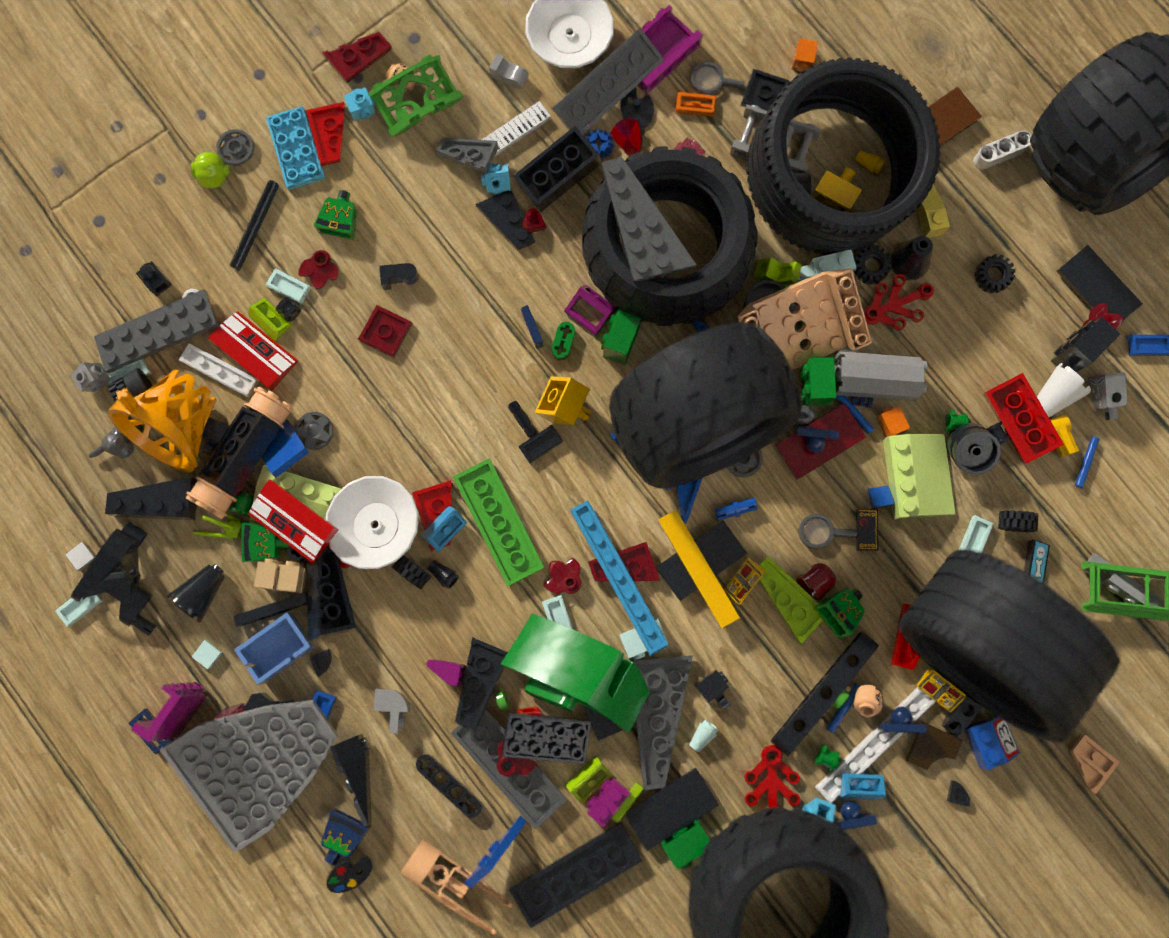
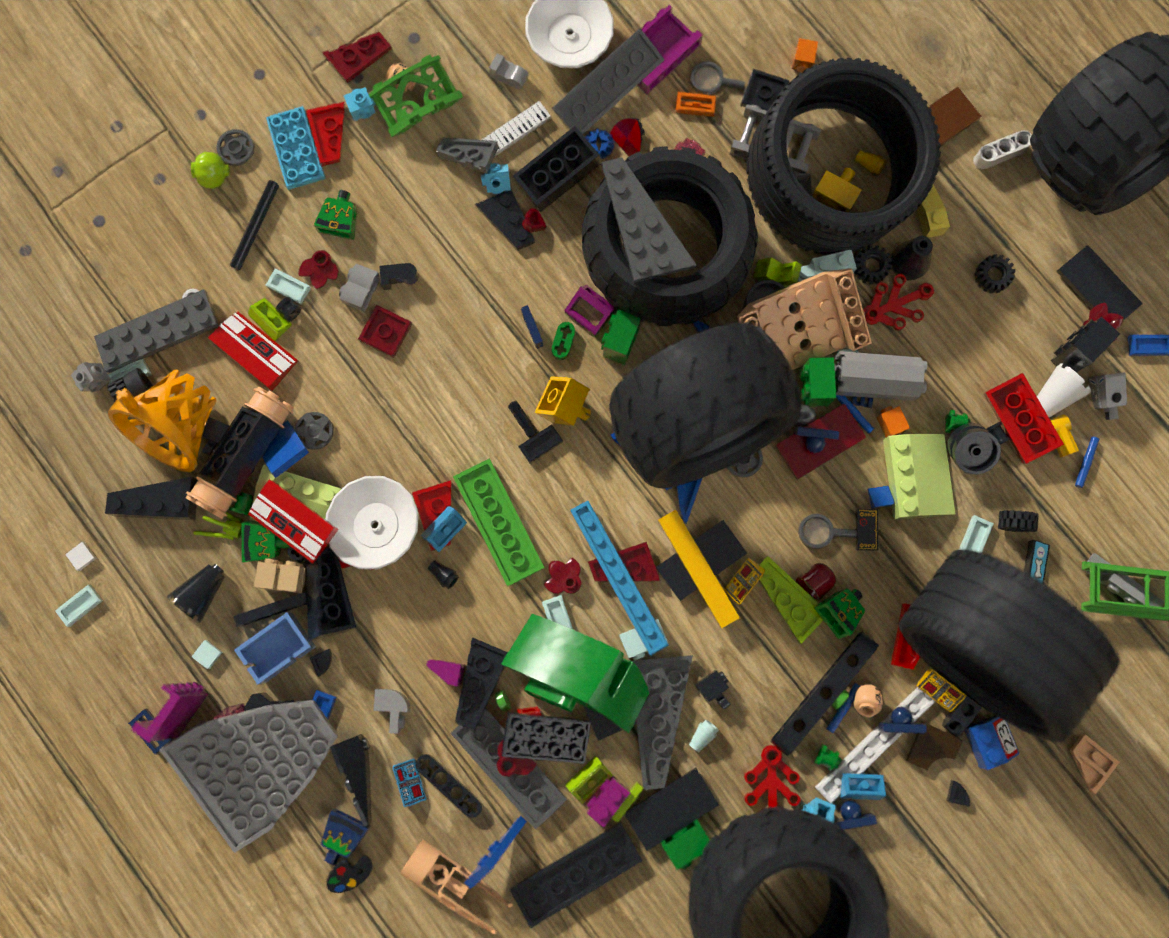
black connector [70,522,157,636] -> none
dark grey animal [89,416,142,458] -> none
black brick [136,261,172,297] -> none
white tile [179,343,259,398] -> none
black tyre [392,555,431,590] -> none
black piece [620,86,654,128] -> none
blue pin [714,497,758,521] -> none
none -> light grey brick [339,264,380,312]
none -> slope [392,758,427,808]

